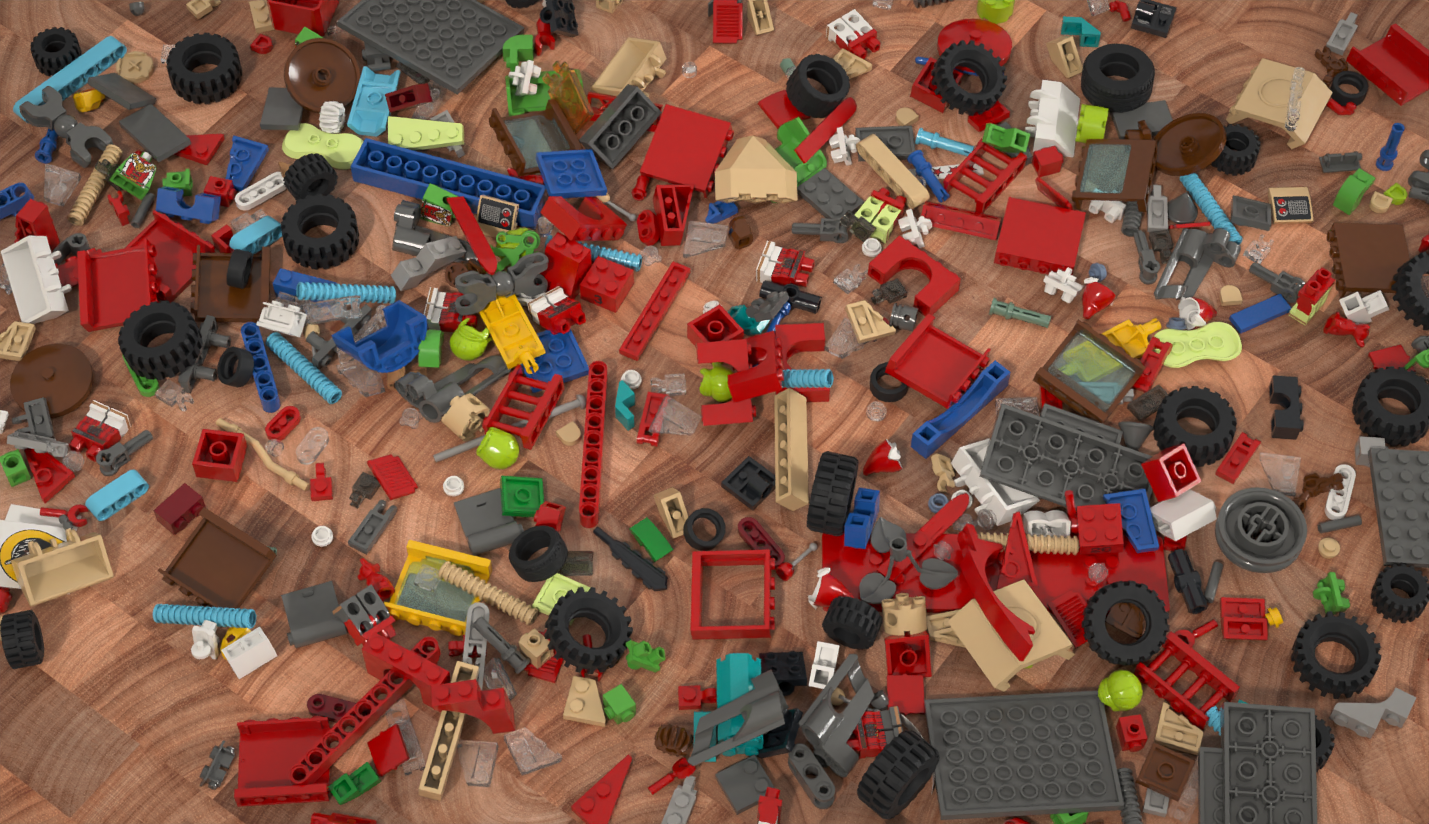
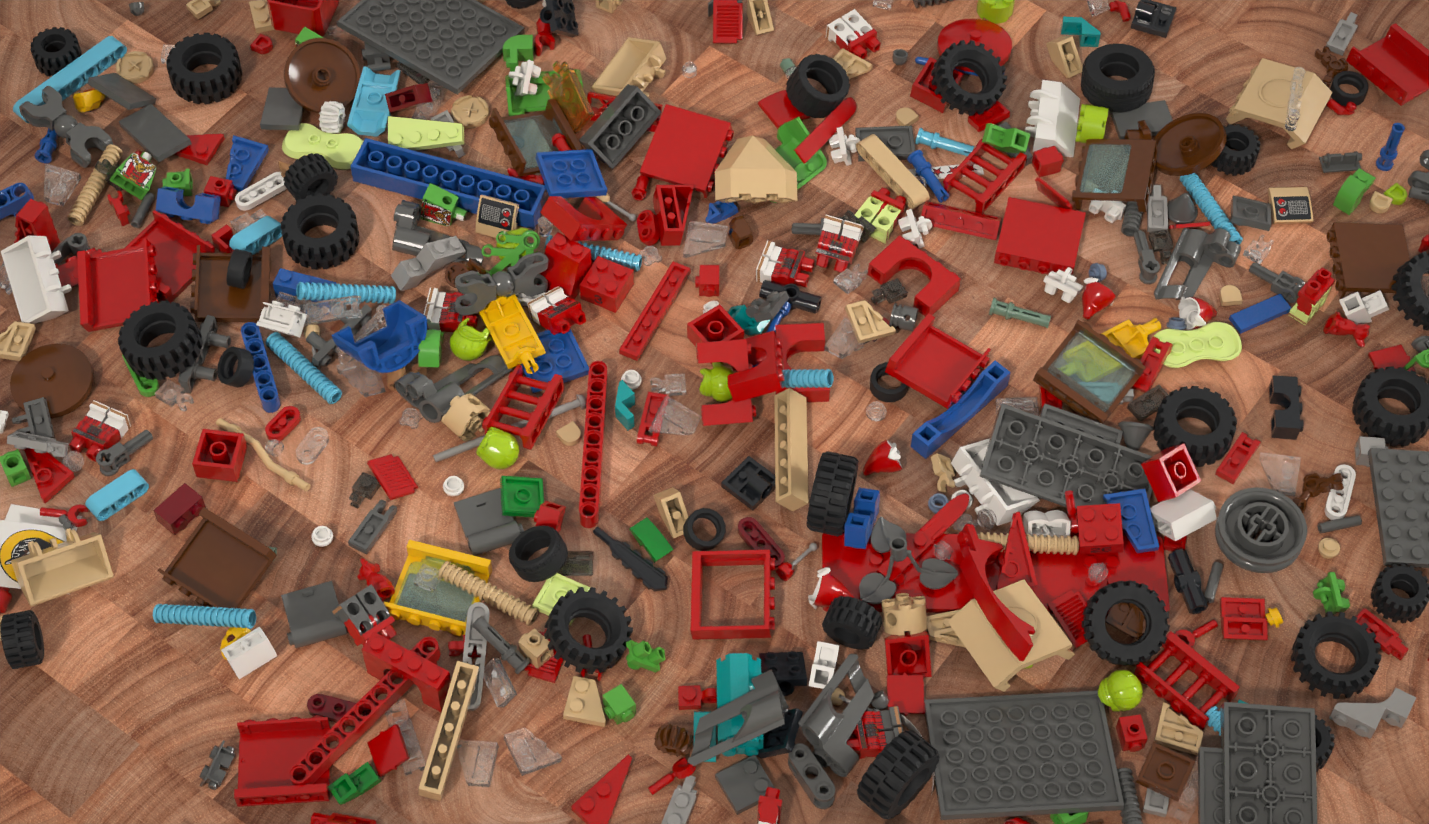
white hips [191,620,220,660] -> none
red plate [310,463,333,501] -> none
red arch [431,679,515,734] -> none
red piece [446,196,497,275] -> none
dark grey plate [797,168,864,225] -> none
white plate [862,238,882,257] -> none
none -> tan tile [451,95,489,128]
none -> red pin [552,133,572,151]
none -> red brick [695,265,720,297]
none -> hips [815,215,864,274]
none -> dark grey hinge [892,49,908,65]
none -> red hinge [1355,608,1409,661]

